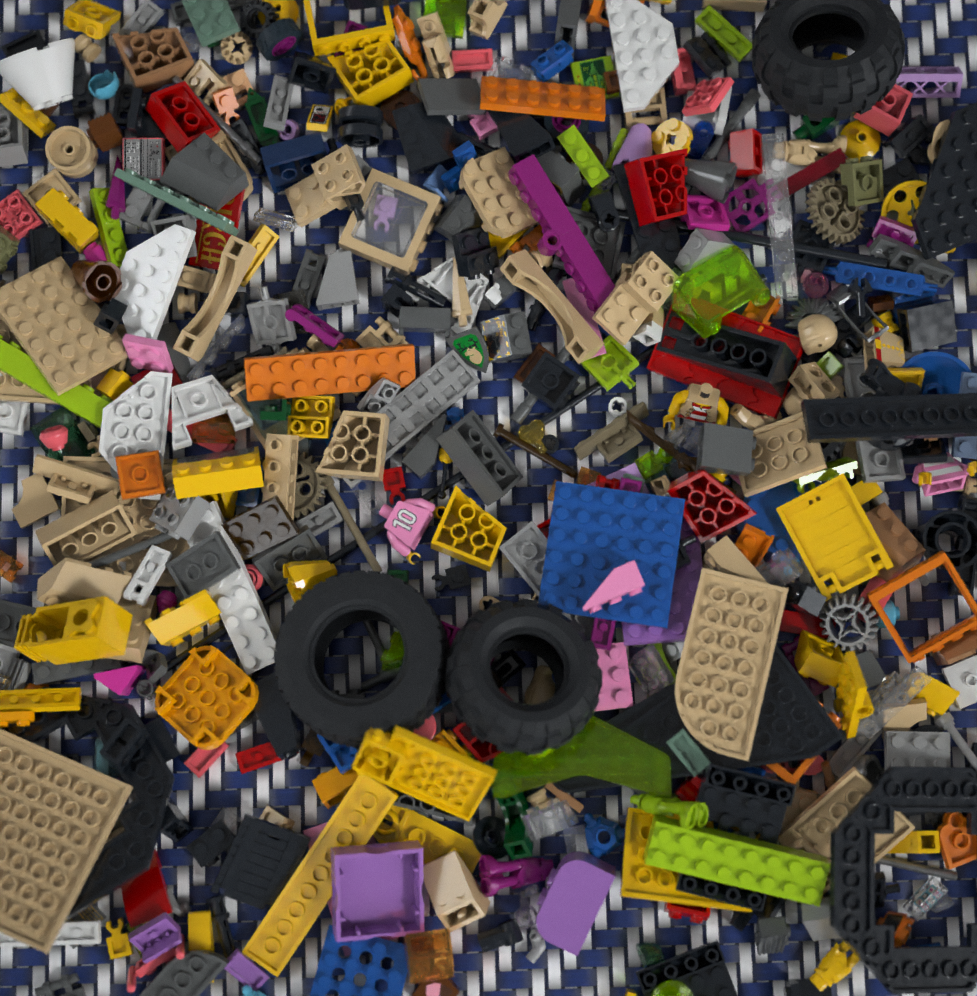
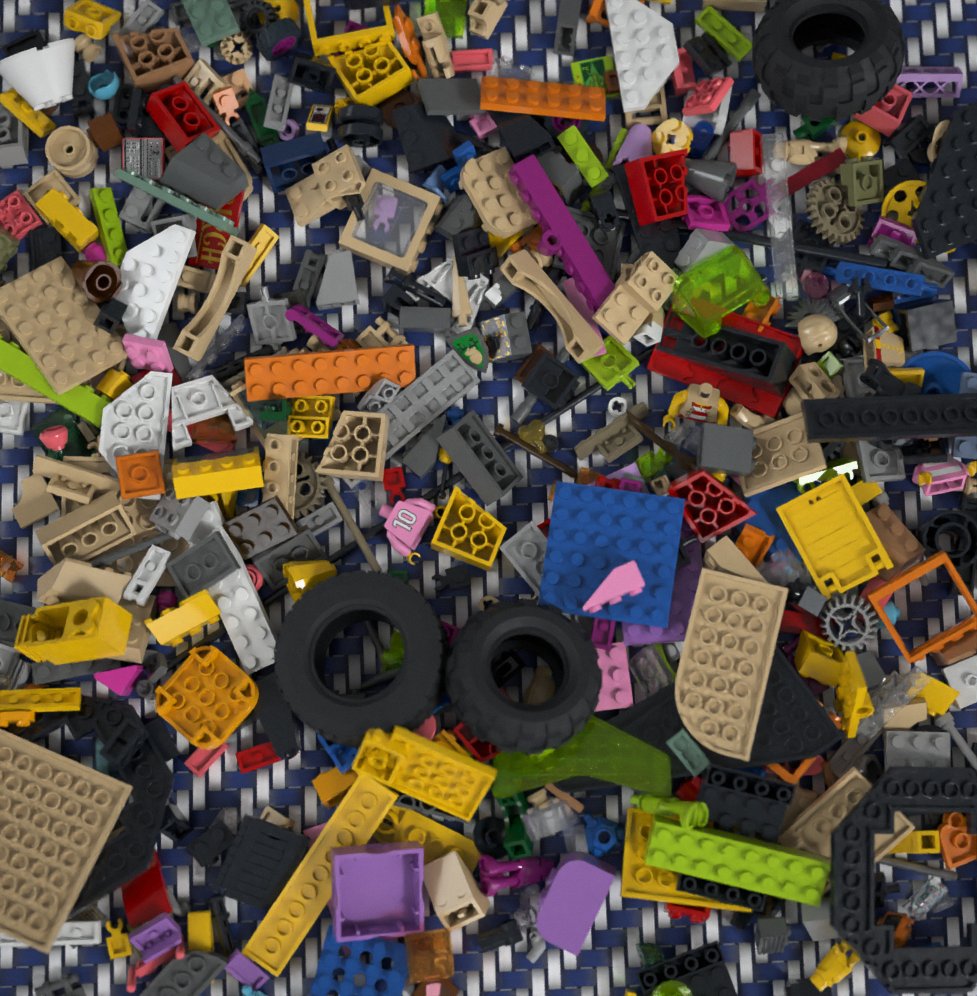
magenta bar [106,155,126,220] -> none
clear tile [253,208,298,232] -> none
dark brown plate [299,729,325,767] -> none
blue bracket [530,40,574,82] -> none

